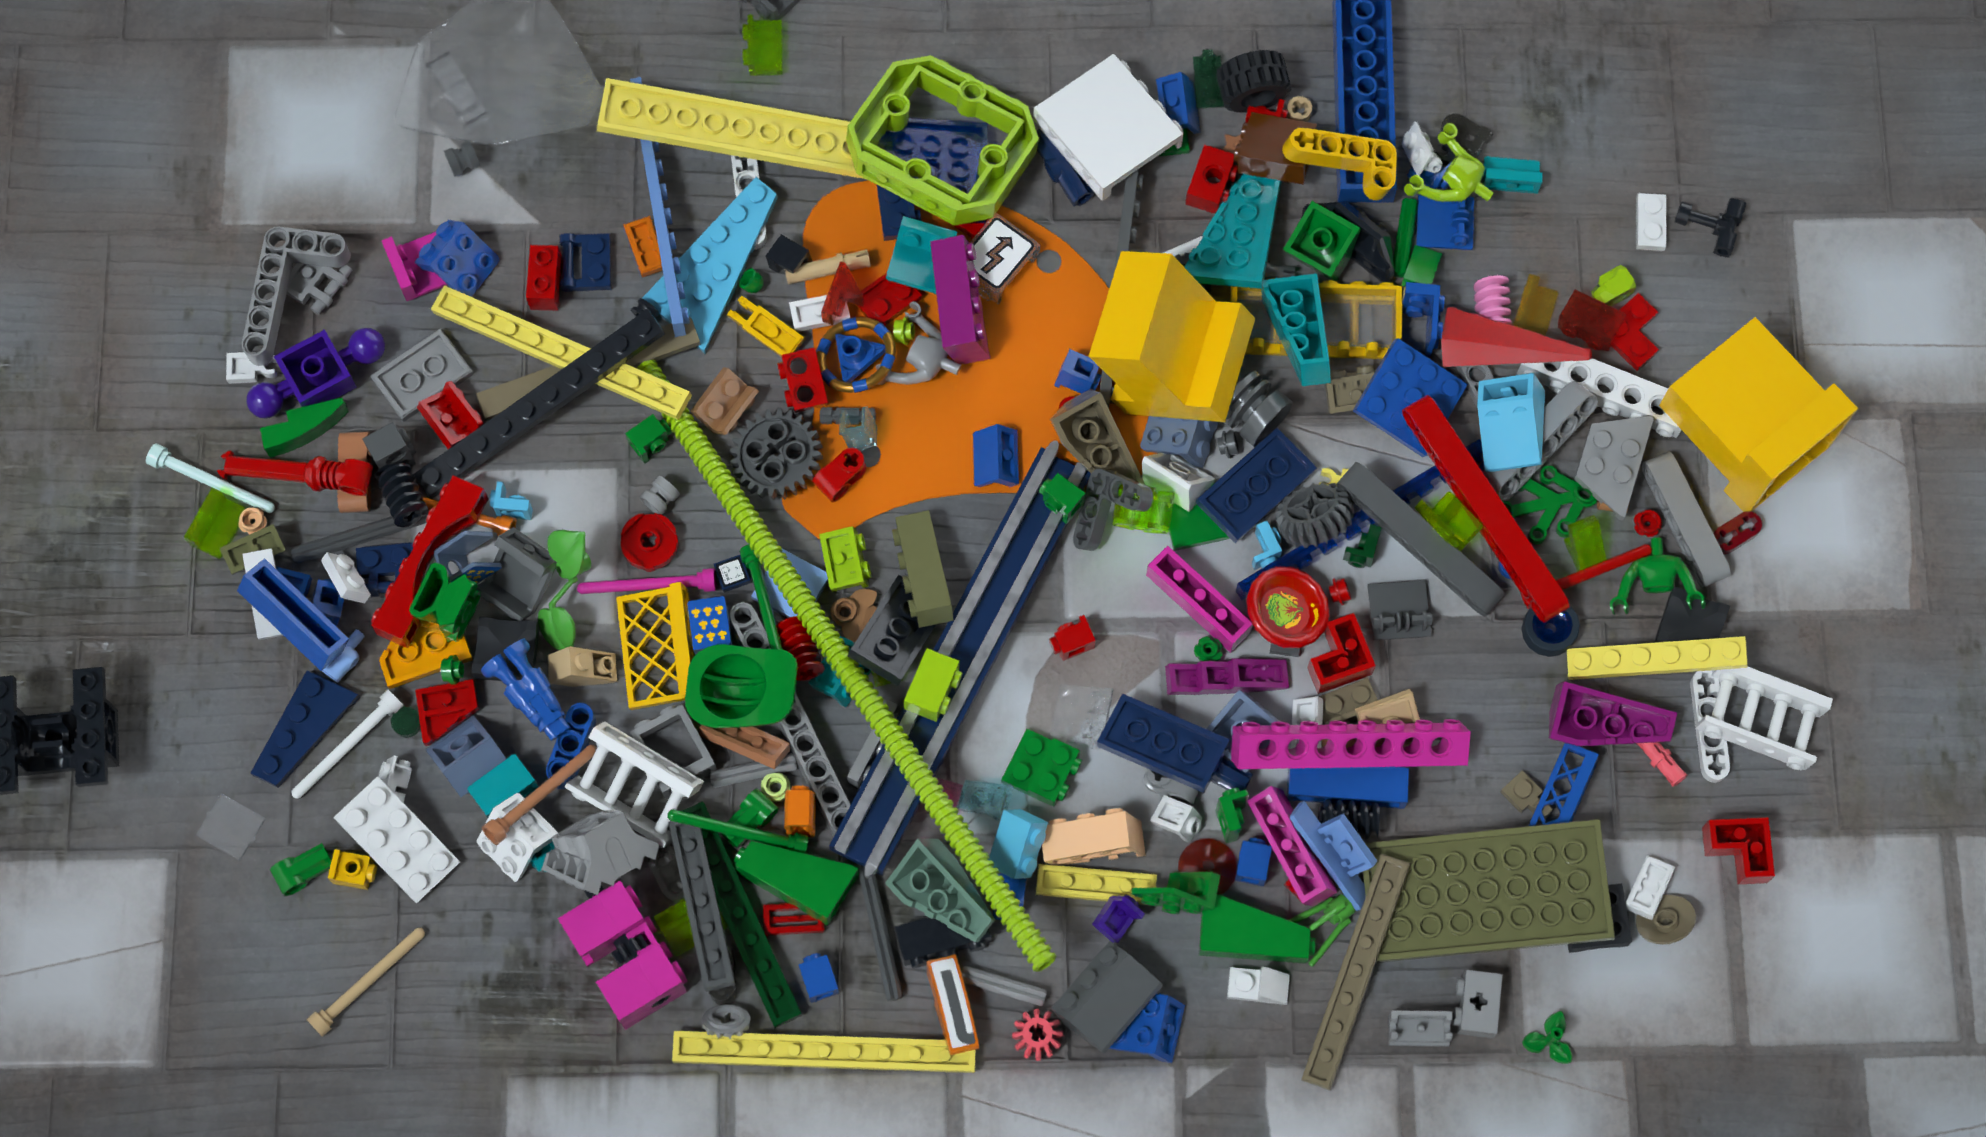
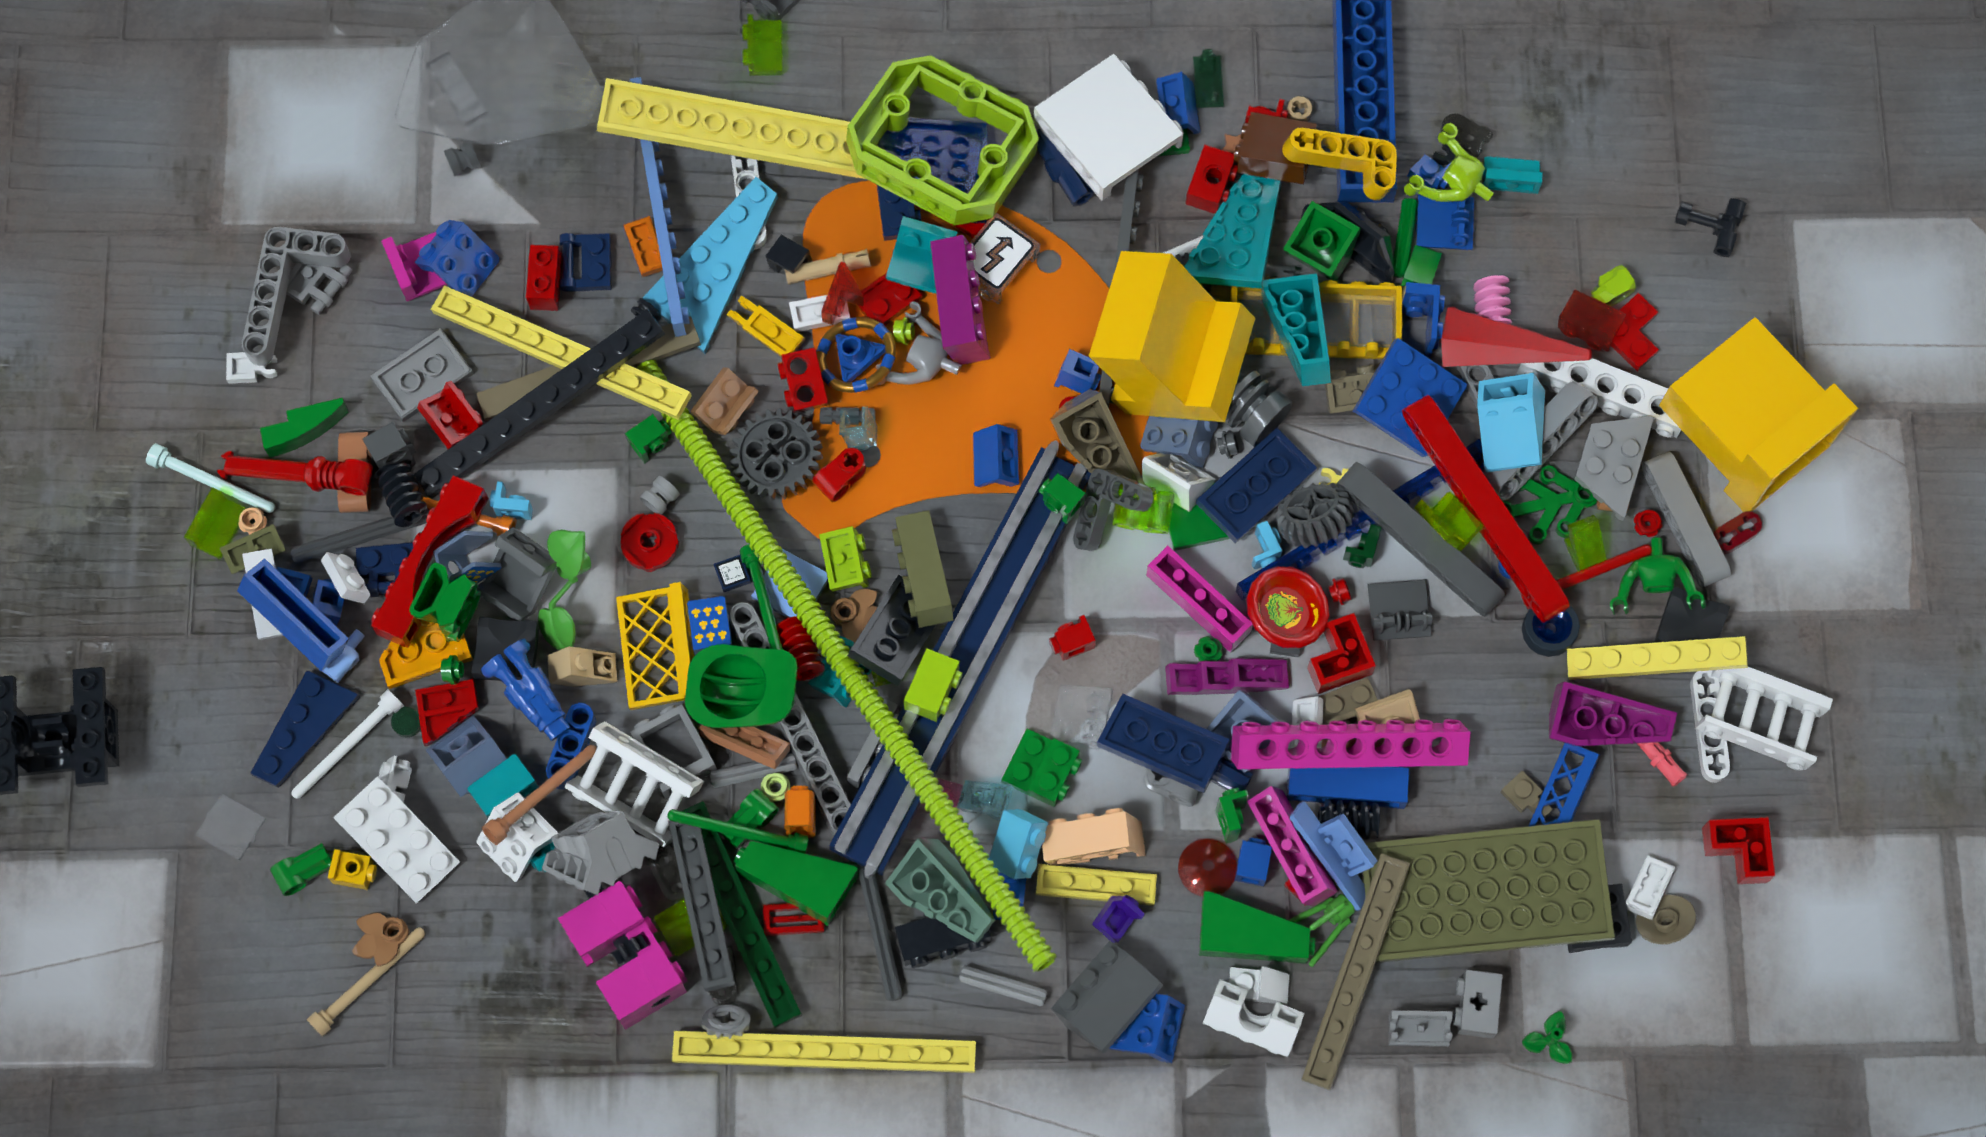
dark purple brick [246,328,385,419] -> none
dark pink piece [577,568,717,594] -> none
green hinge [739,268,764,293] -> none
blue brick [798,953,839,1003] -> none
slope [927,954,979,1055] -> none
coral gear [1012,1009,1063,1061] -> none
green bracket [1131,872,1220,914] -> none
white bracket [1150,795,1202,843] -> none
black tyre [1216,50,1292,113] -> none
white hinge [1401,122,1442,176] -> none
clear yellow panel [1513,274,1558,336] -> none
white plate [1636,193,1666,251] -> none
none -> medium nougat plate [352,913,409,967]
none -> white arch [1203,980,1304,1057]

